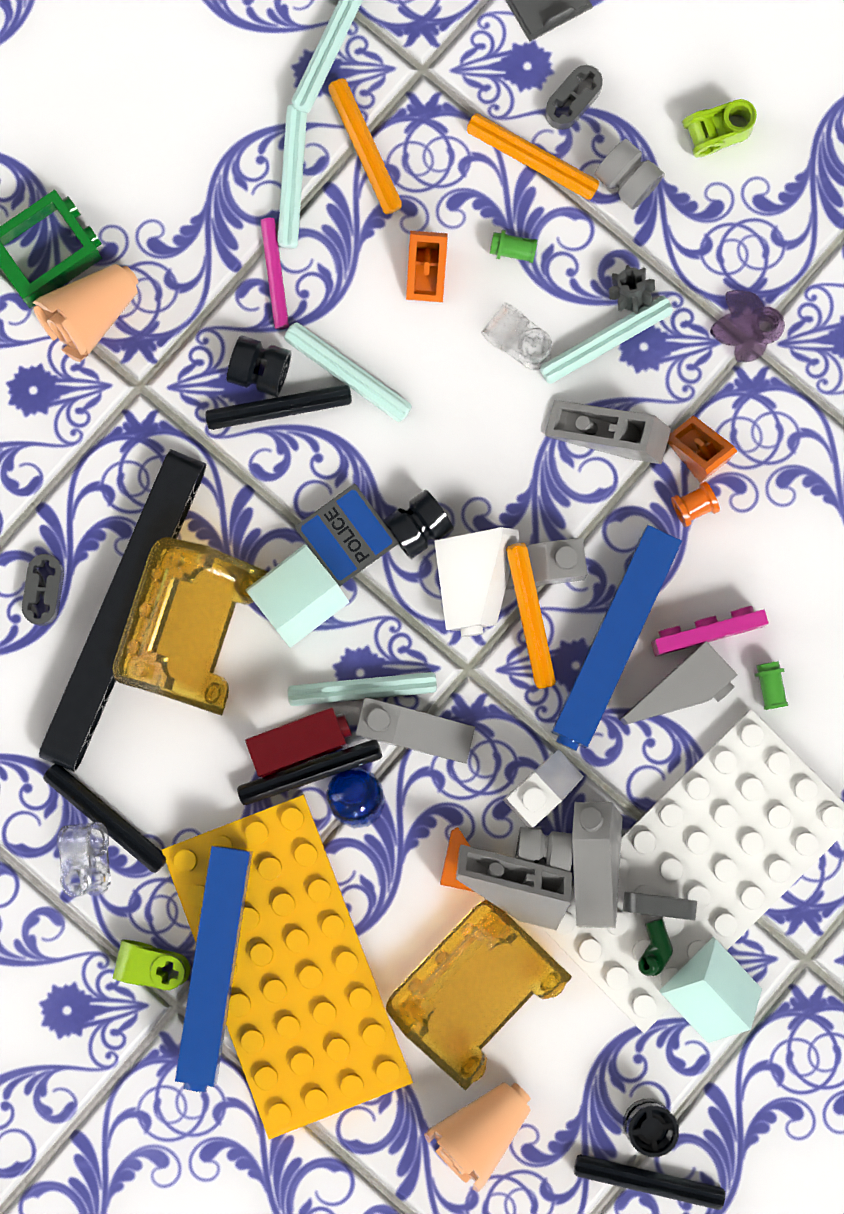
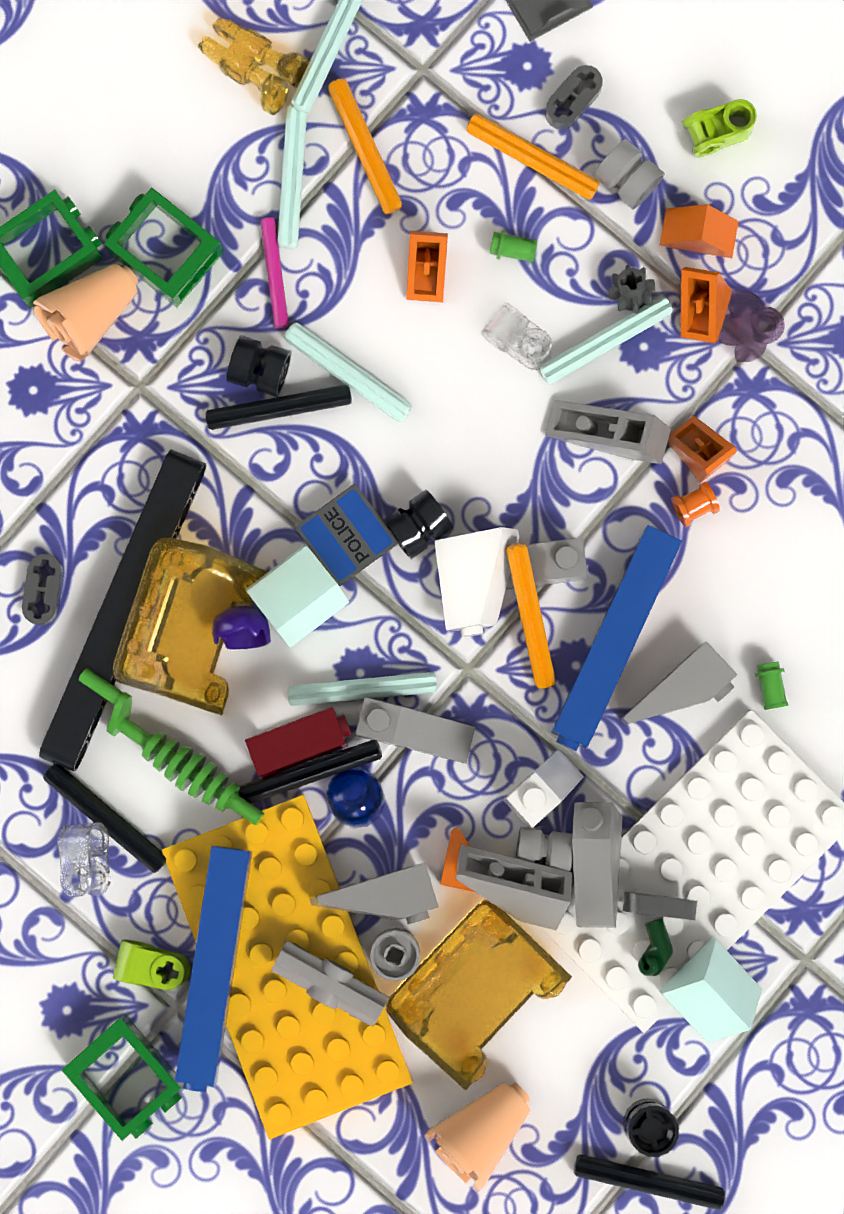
dark pink plate [651,606,769,657] -> none
none -> green window [62,1014,184,1141]
none -> bright green piece [79,668,265,826]
none -> green window [104,187,224,308]
none -> clear yellow piece [198,18,310,115]
none -> dark purple hair [212,605,271,650]
none -> light grey piece [271,941,389,1027]
none -> light grey slope [309,863,439,924]
none -> light grey wheel [370,928,420,982]
none -> orange slope [659,204,739,258]
none -> orange slope [681,267,732,343]

